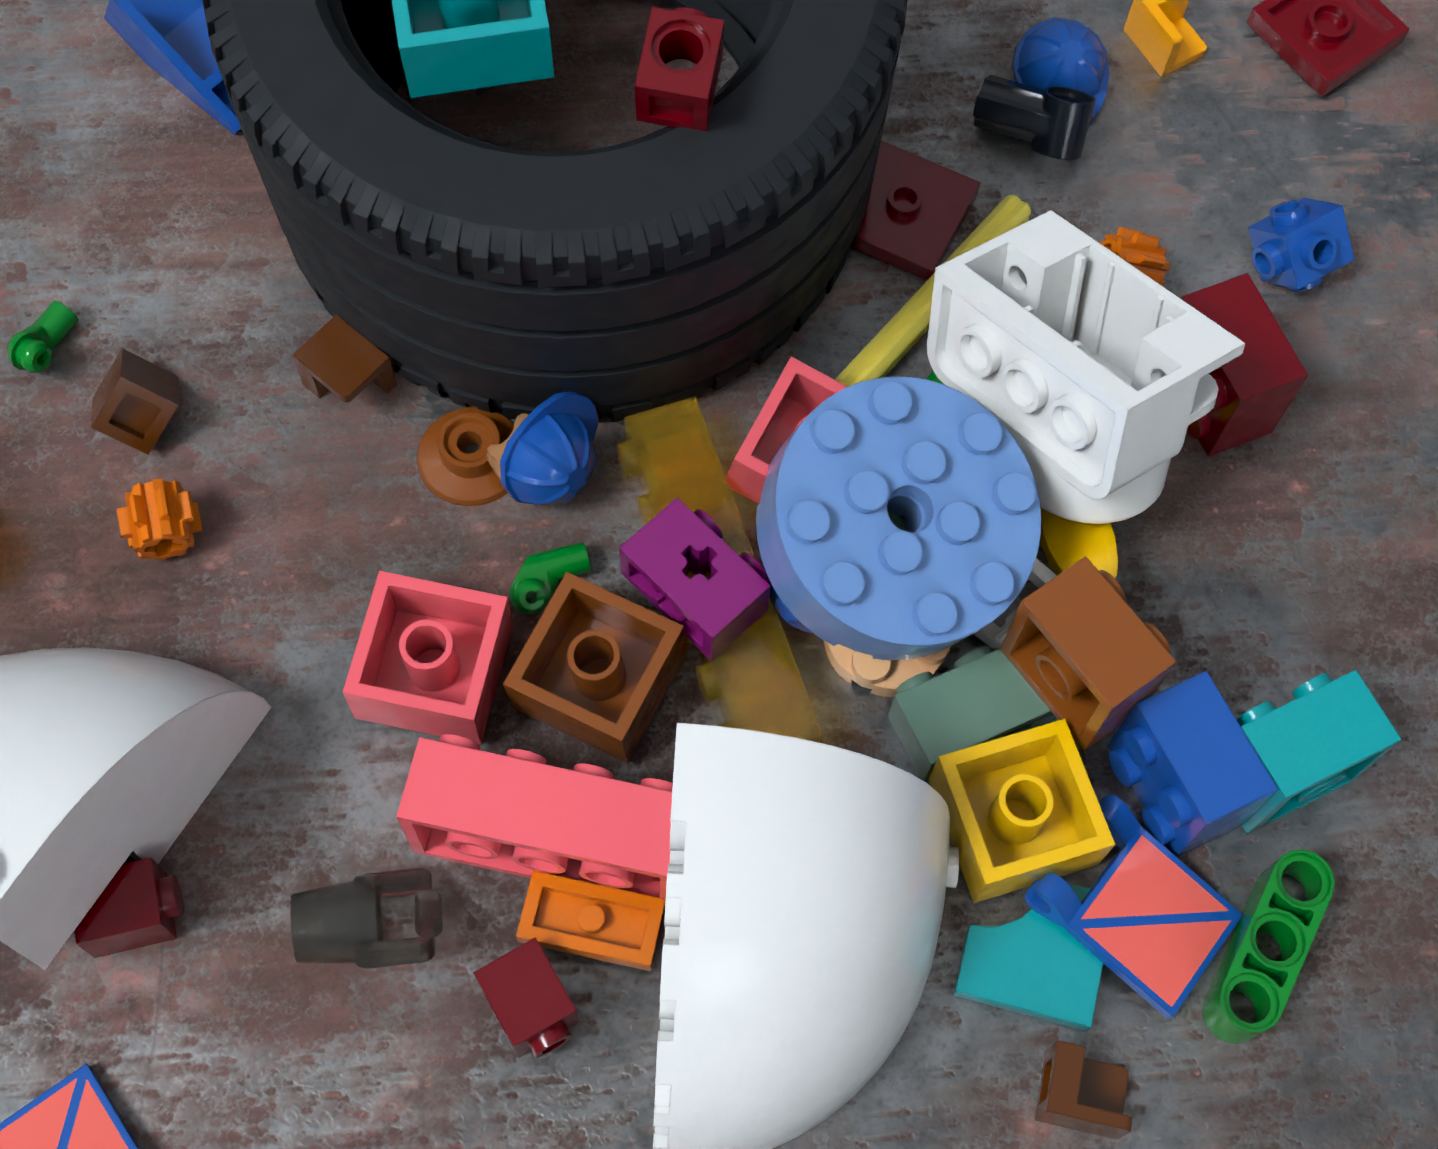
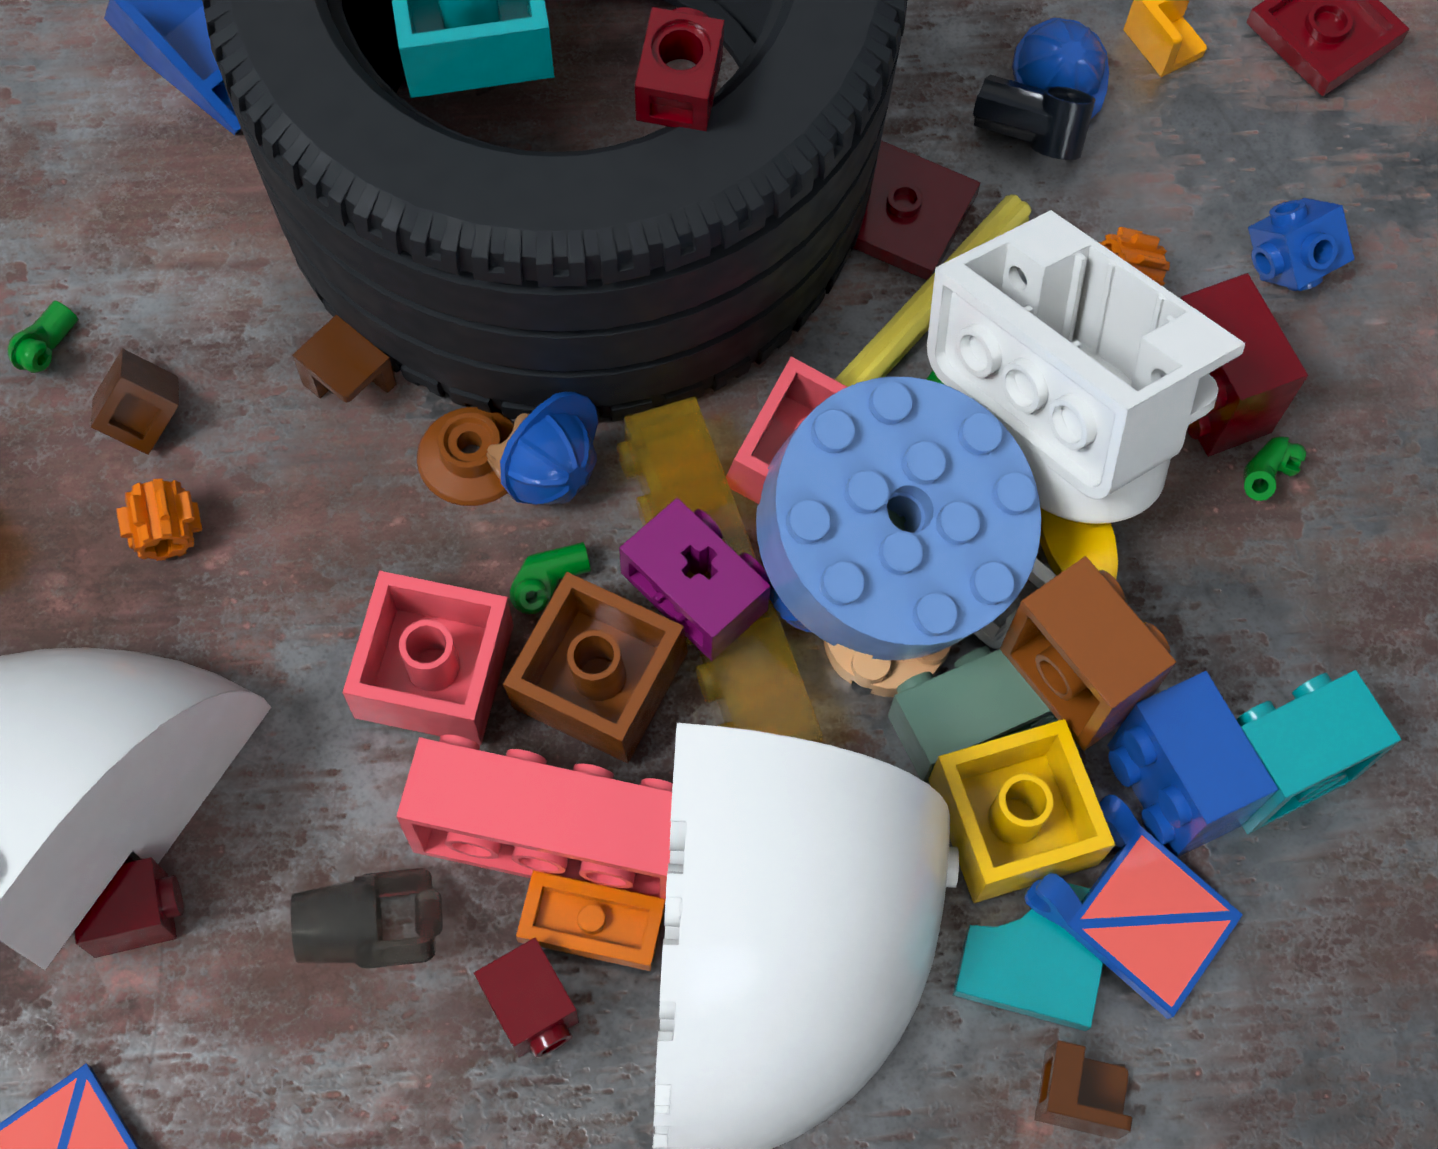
green beam [1202,849,1335,1044] -> none
none -> green arm [1243,436,1307,501]

